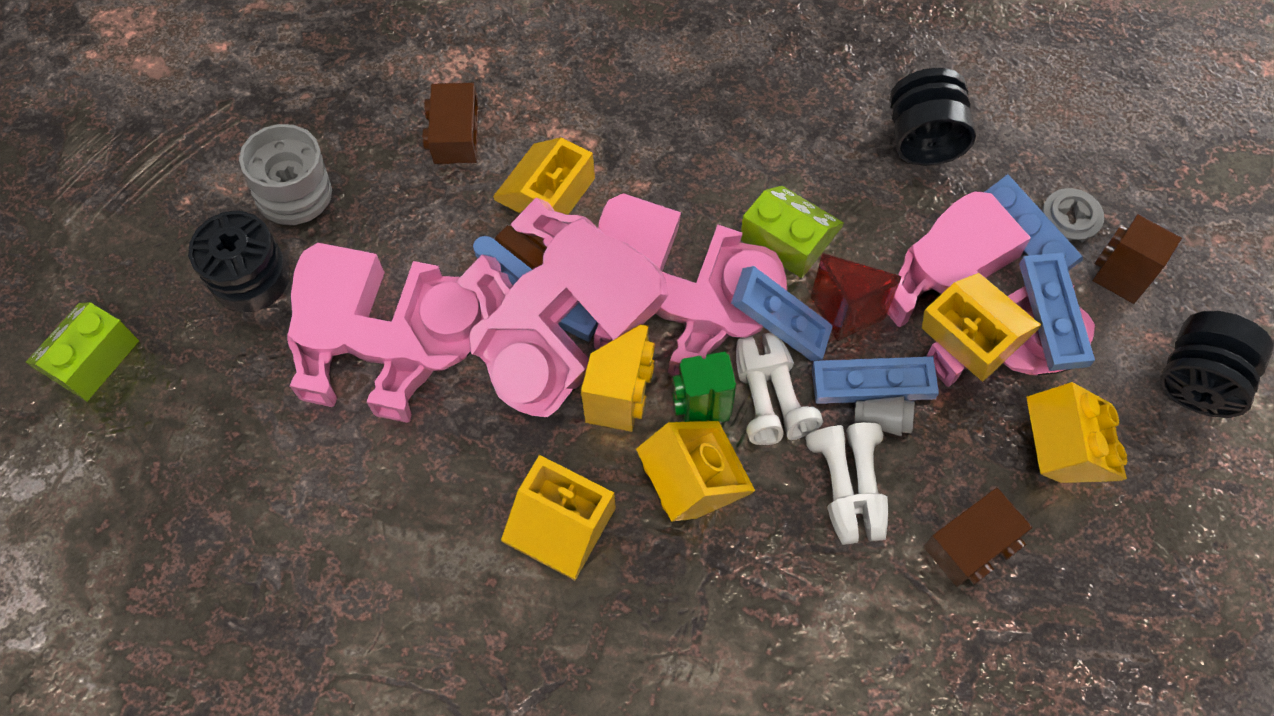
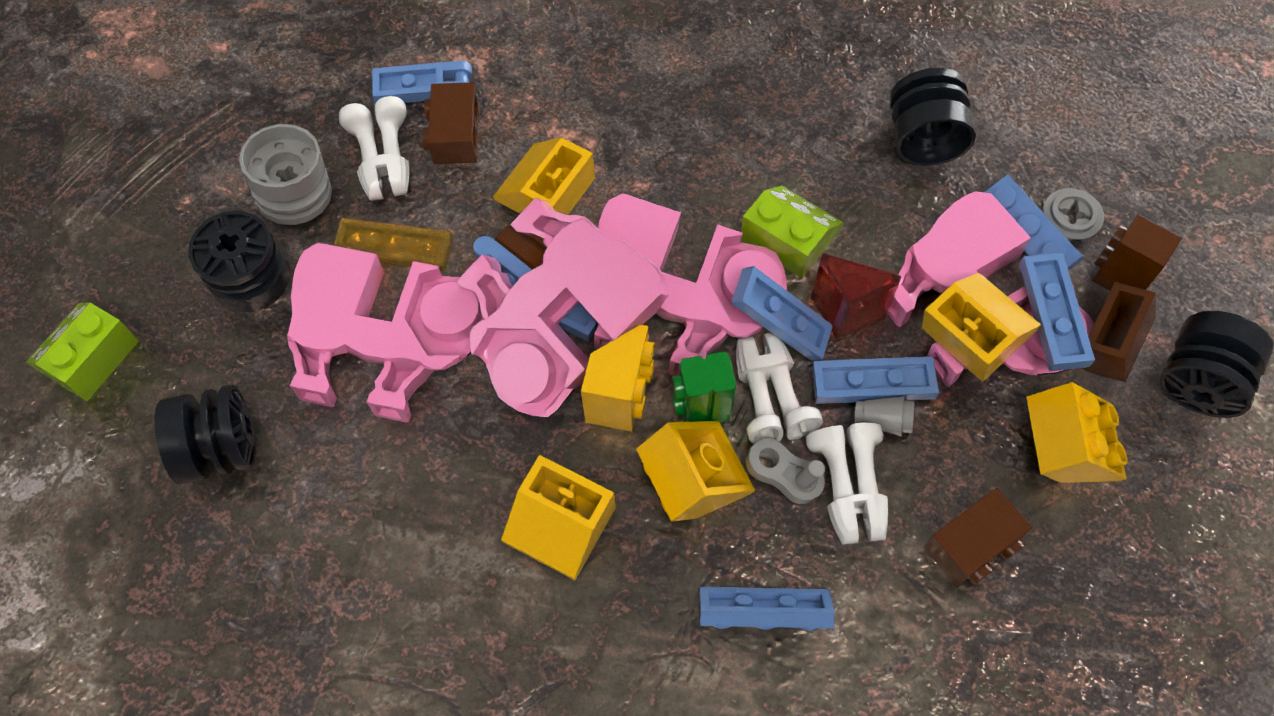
none -> black wheel [154,385,256,484]
none -> clear yellow plate [333,218,454,272]
none -> white piece [339,96,410,201]
none -> medium blue plate [372,61,472,103]
none -> medium blue plate [699,587,835,631]
none -> light grey piece [745,438,825,504]
none -> reddish brown brick [1085,282,1156,382]

